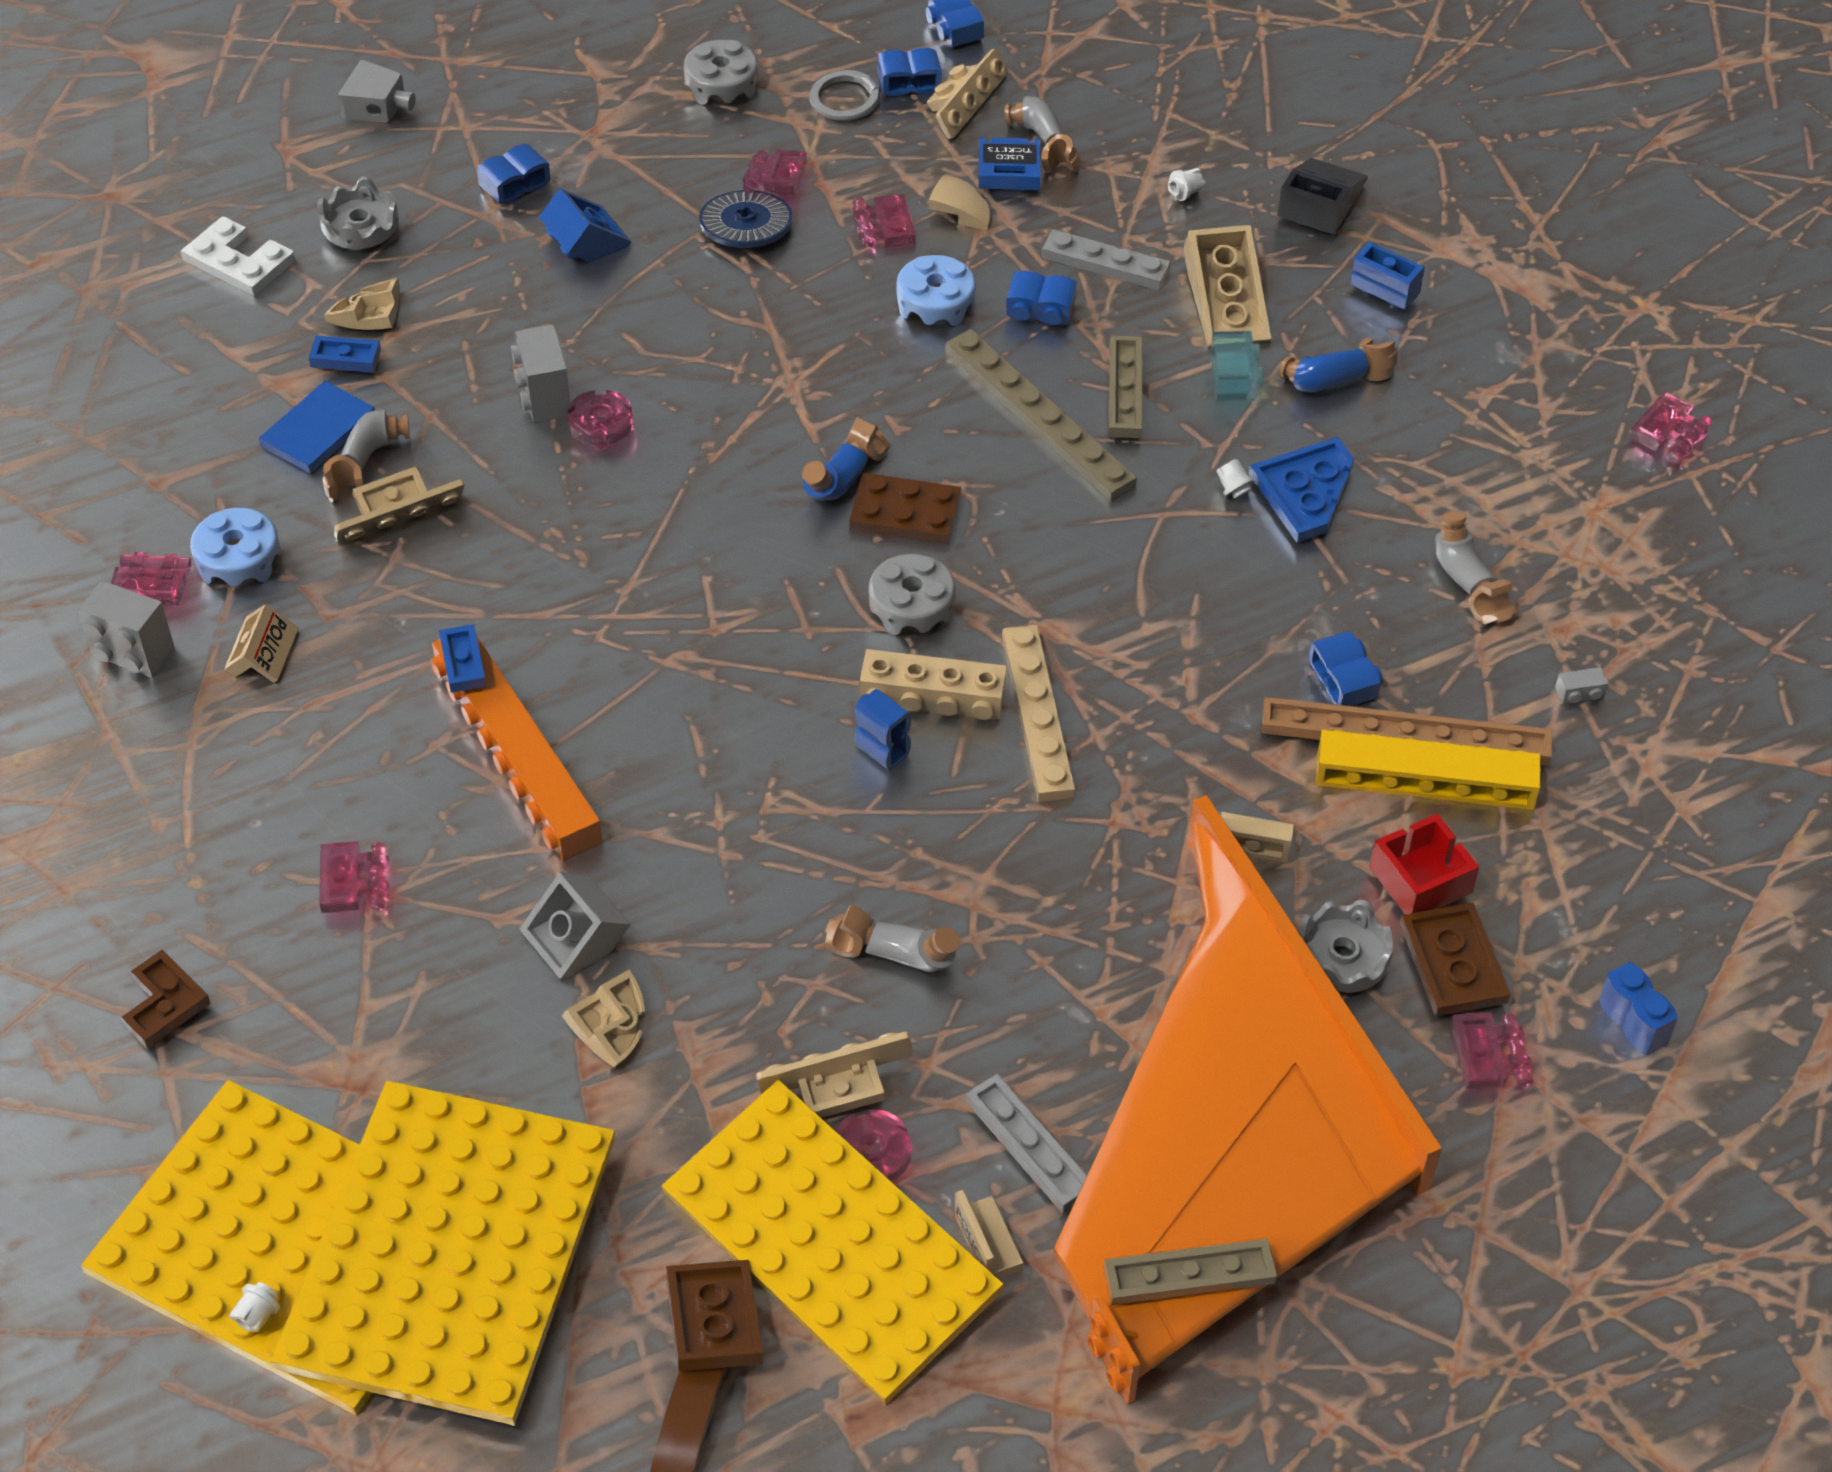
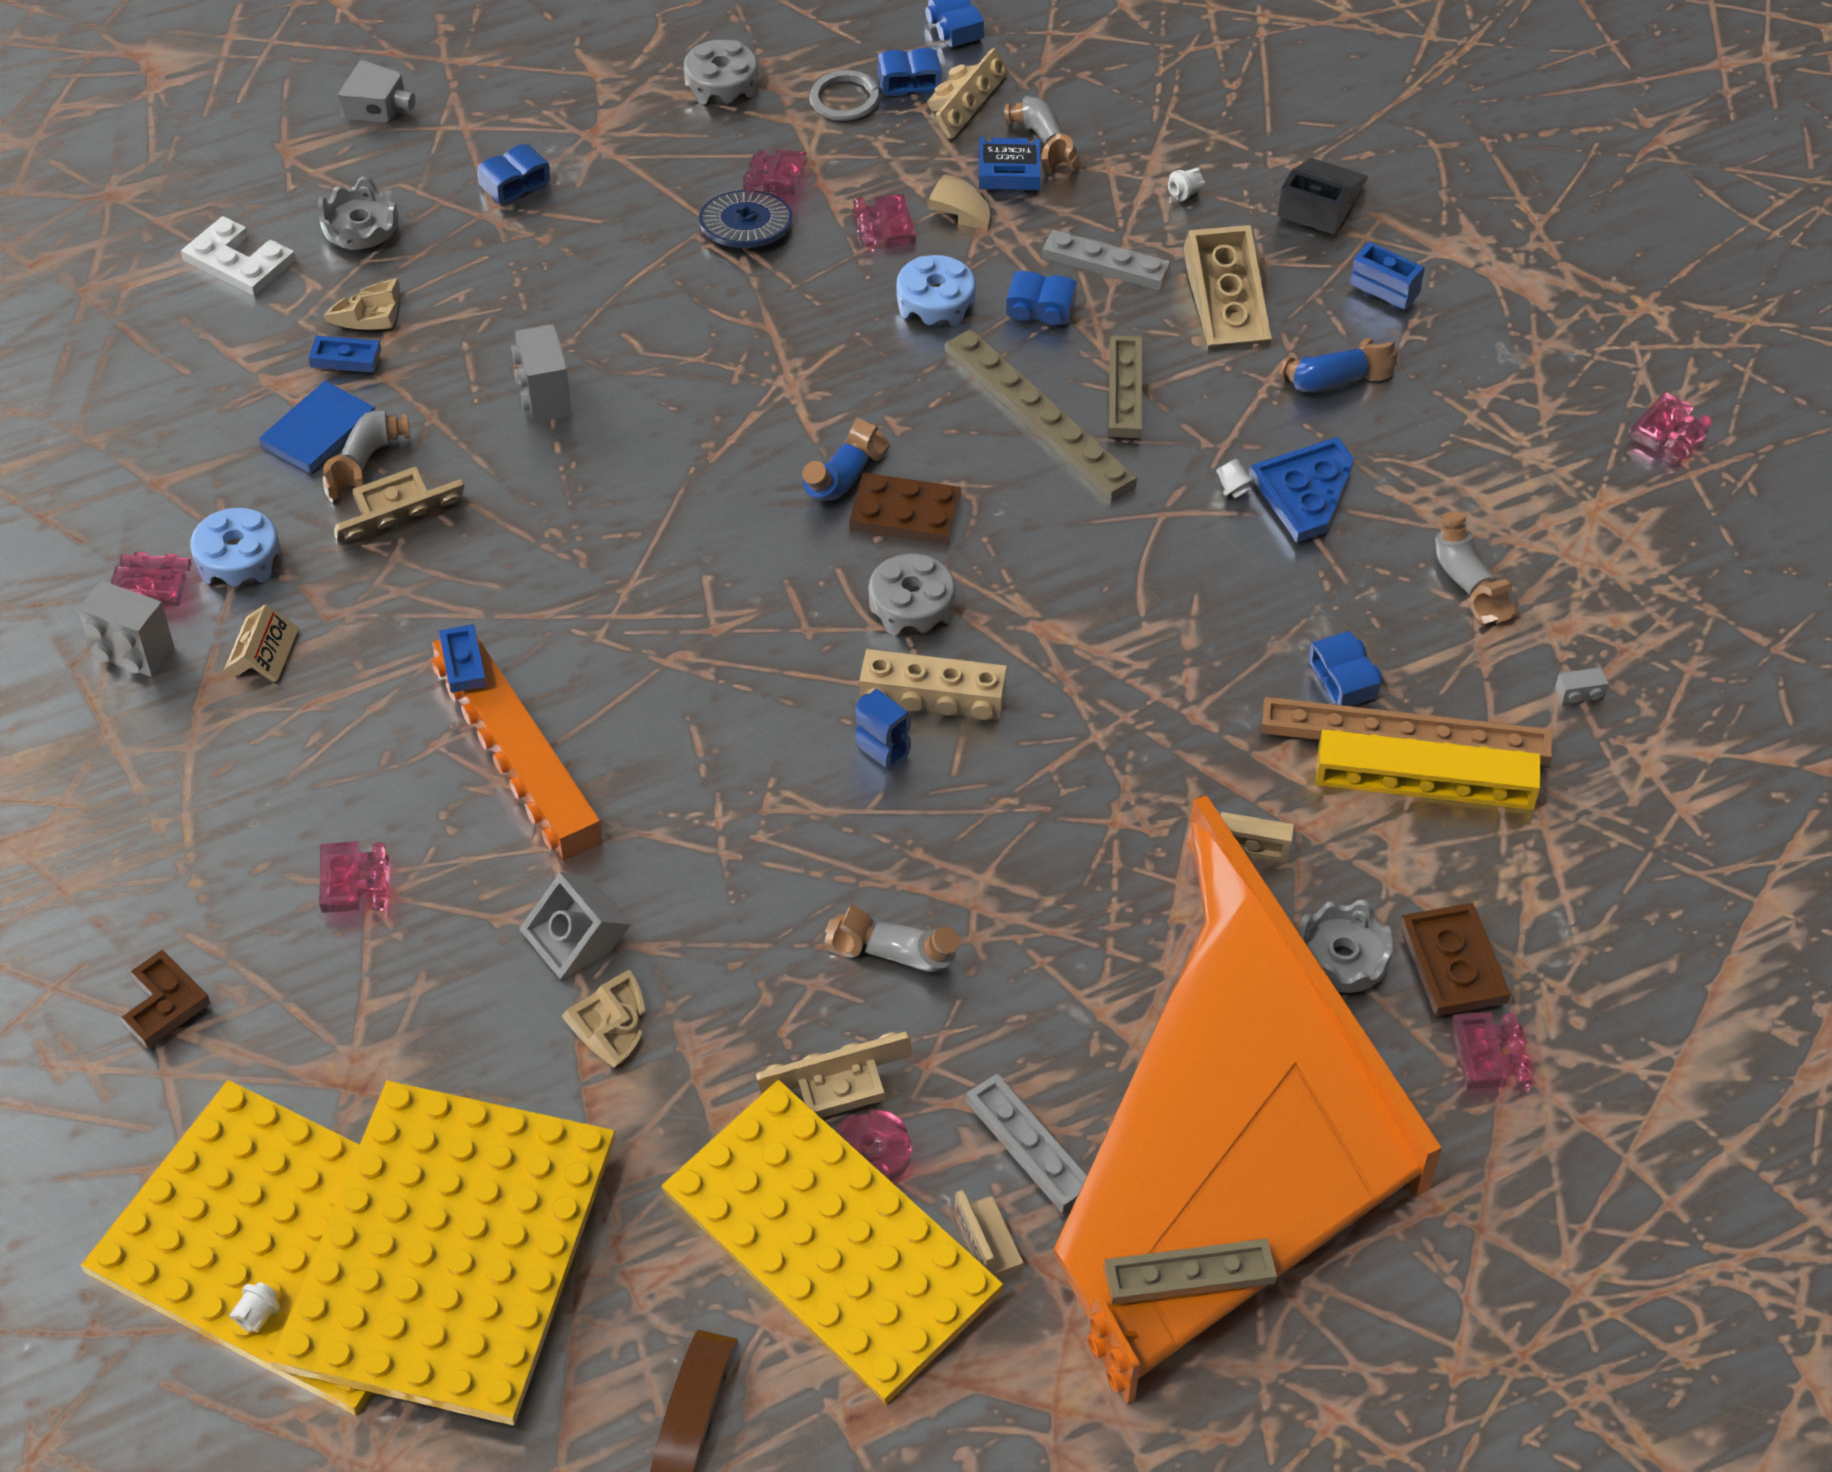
blue slope [539,188,632,262] -> none
clear pink plate [567,390,634,450] -> none
reddish brown plate [666,1260,763,1371] -> none
tan plate [1002,625,1075,802] -> none
clear light blue brick [1210,331,1263,401] -> none
red piece [1369,813,1479,914] -> none
blue brick [1599,962,1678,1055] -> none

